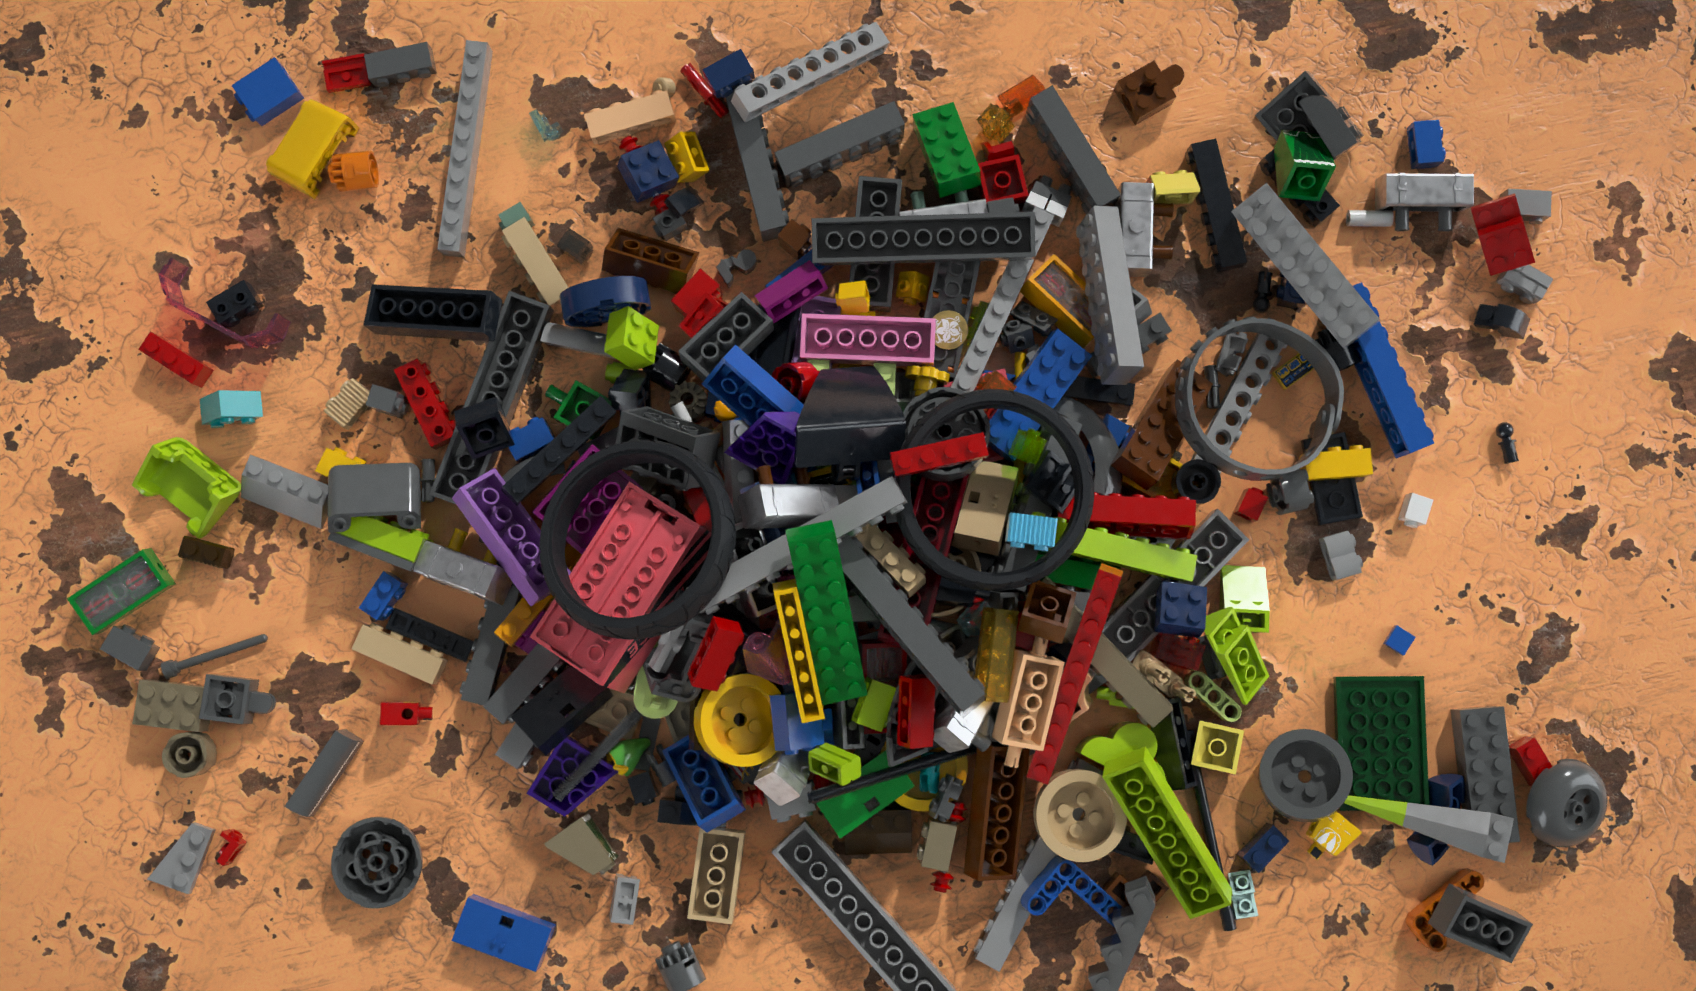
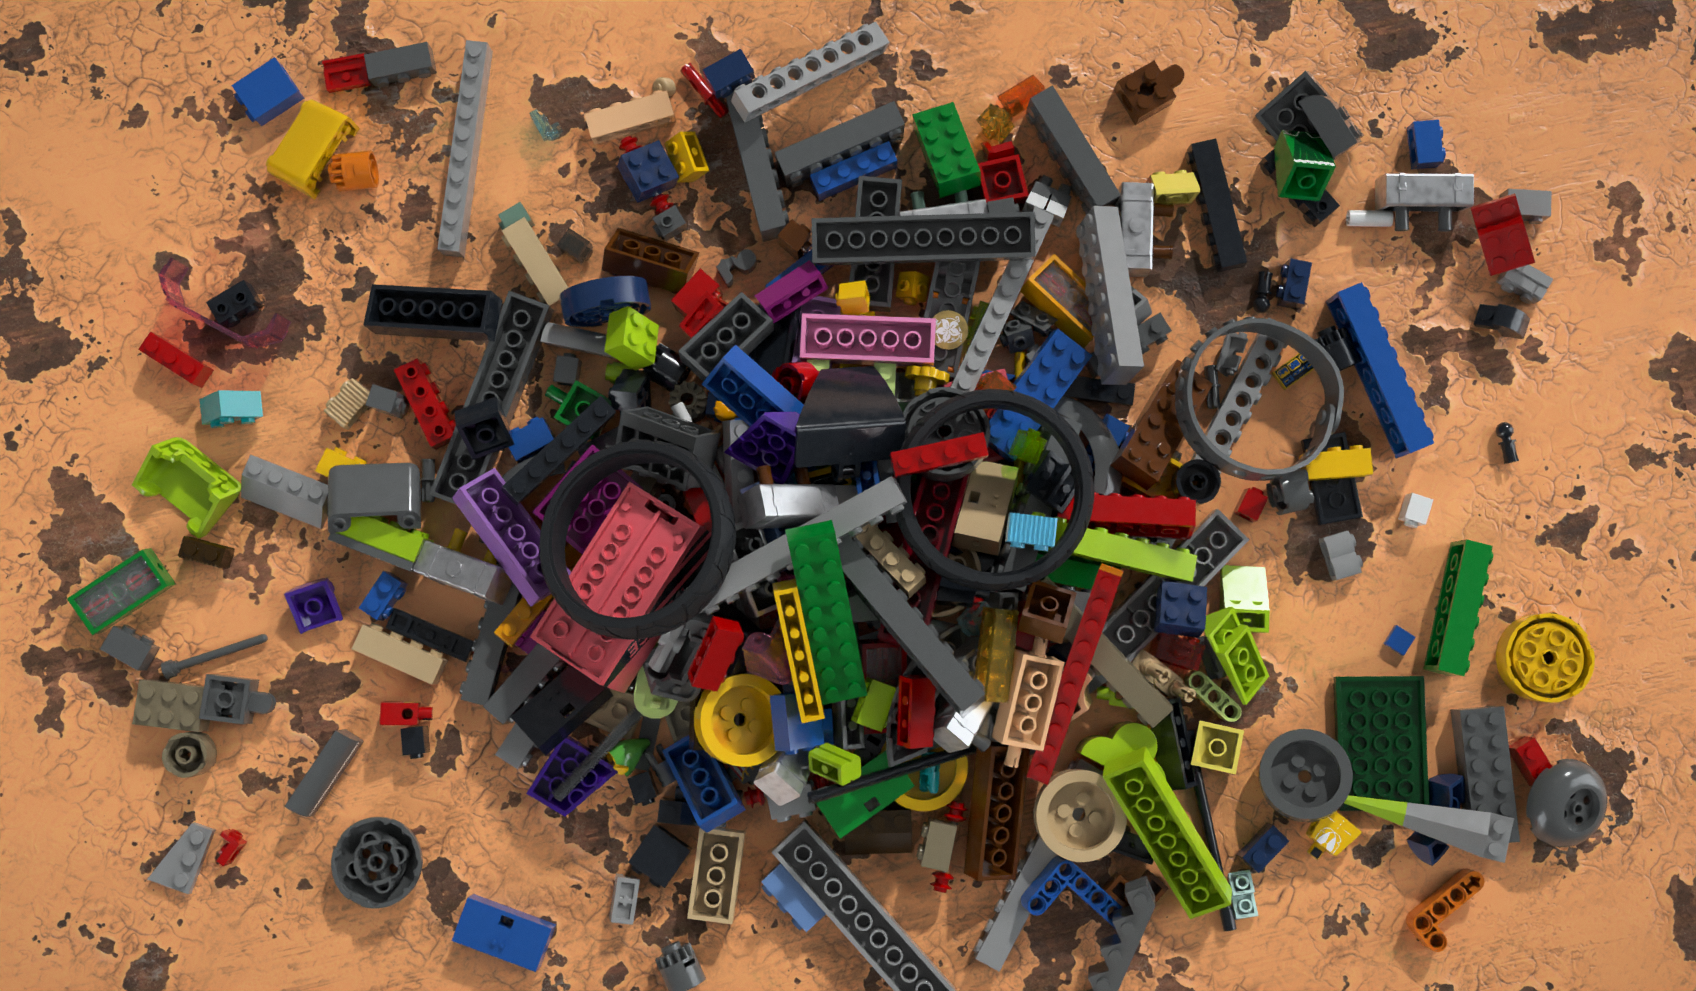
dark tan slope [544,813,618,875] -> none
black slope [664,186,704,219] -> none
dark grey hinge [929,773,964,822] -> none
light grey brick [1231,183,1380,349] -> none
dark grey brick [1428,883,1533,963] -> none
none -> dark purple slope [284,578,343,634]
none -> black brick [401,726,430,759]
none -> dark grey brick [553,353,582,386]
none -> black brick [628,823,692,888]
none -> medium blue brick [761,863,826,932]
none -> blue brick [810,141,898,201]
none -> green brick [1423,539,1494,676]
none -> yellow brick [1496,613,1595,703]

